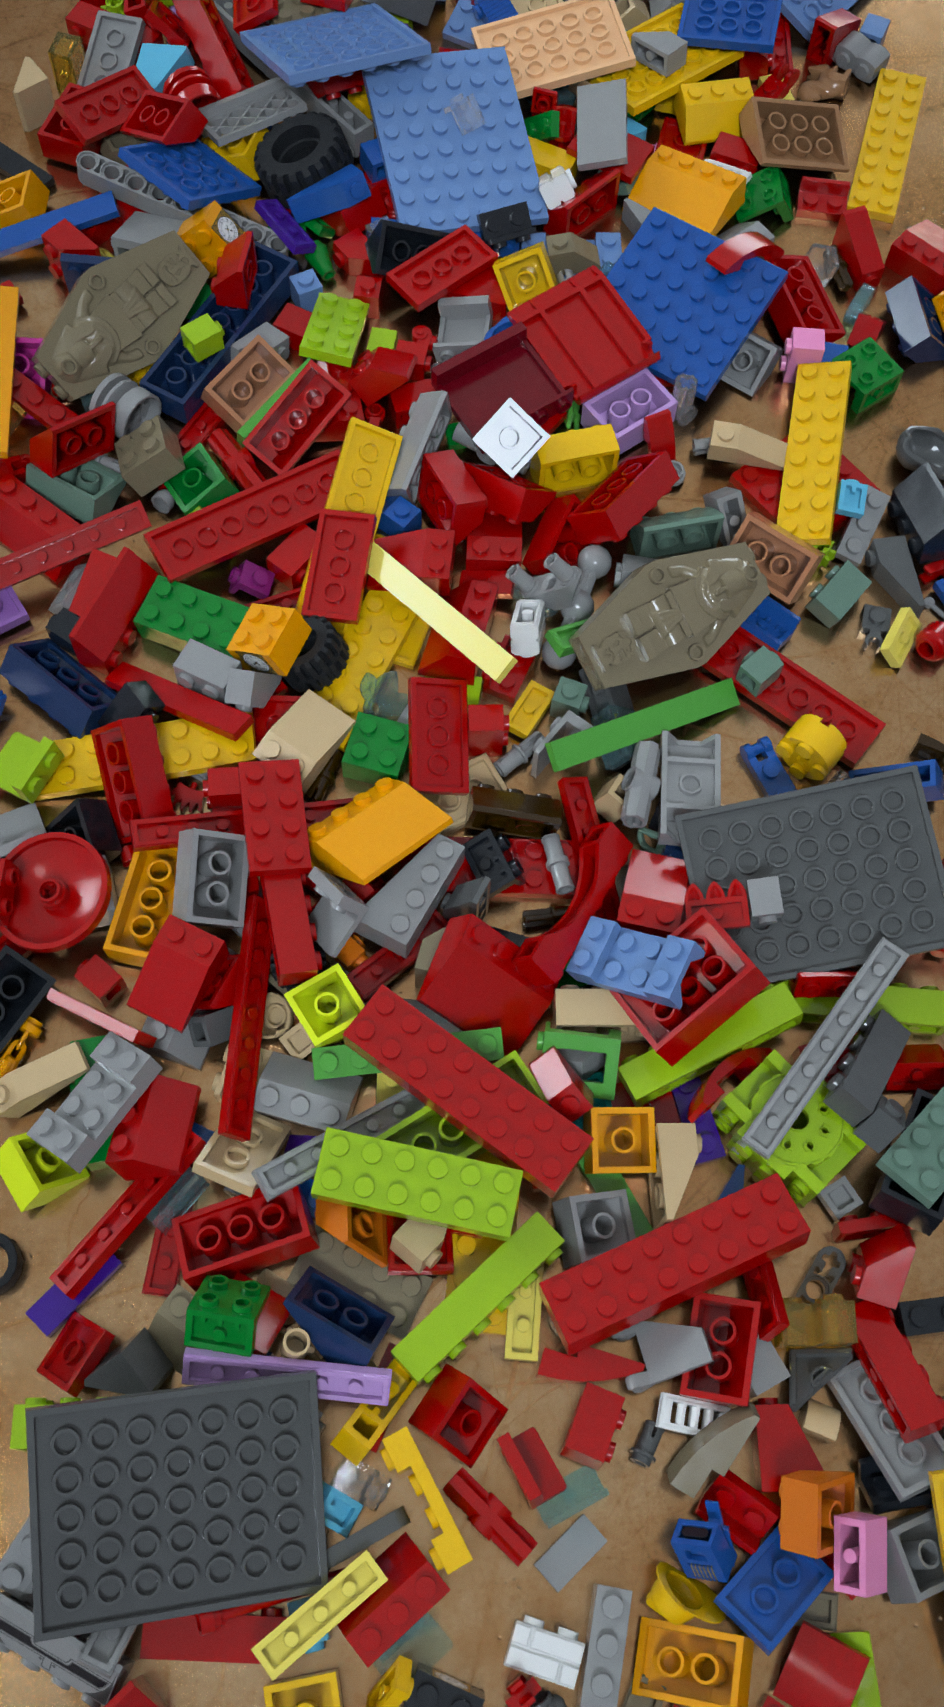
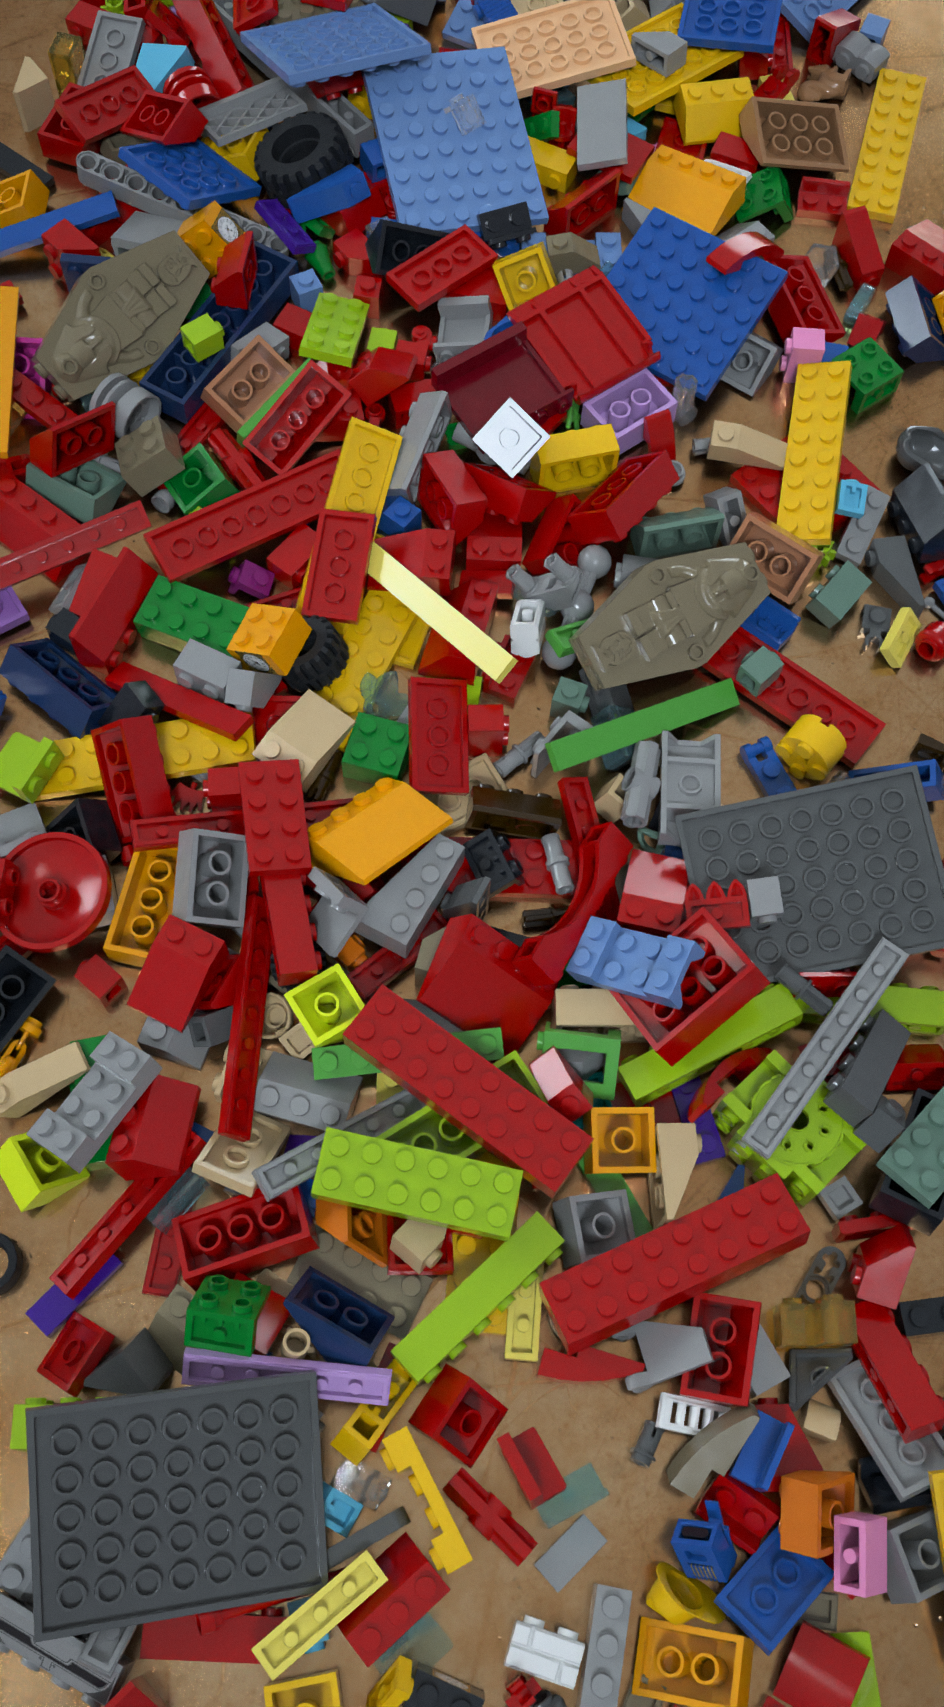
tile [46,988,157,1049] -> none
yellow plate [508,680,555,740] -> none
white brick [538,165,578,210] -> none
red brick [560,1382,627,1471] -> none
red tile [743,1260,790,1342] -> none
none -> blue panel [728,1410,795,1492]
none -> dark grey axle [773,963,833,1016]

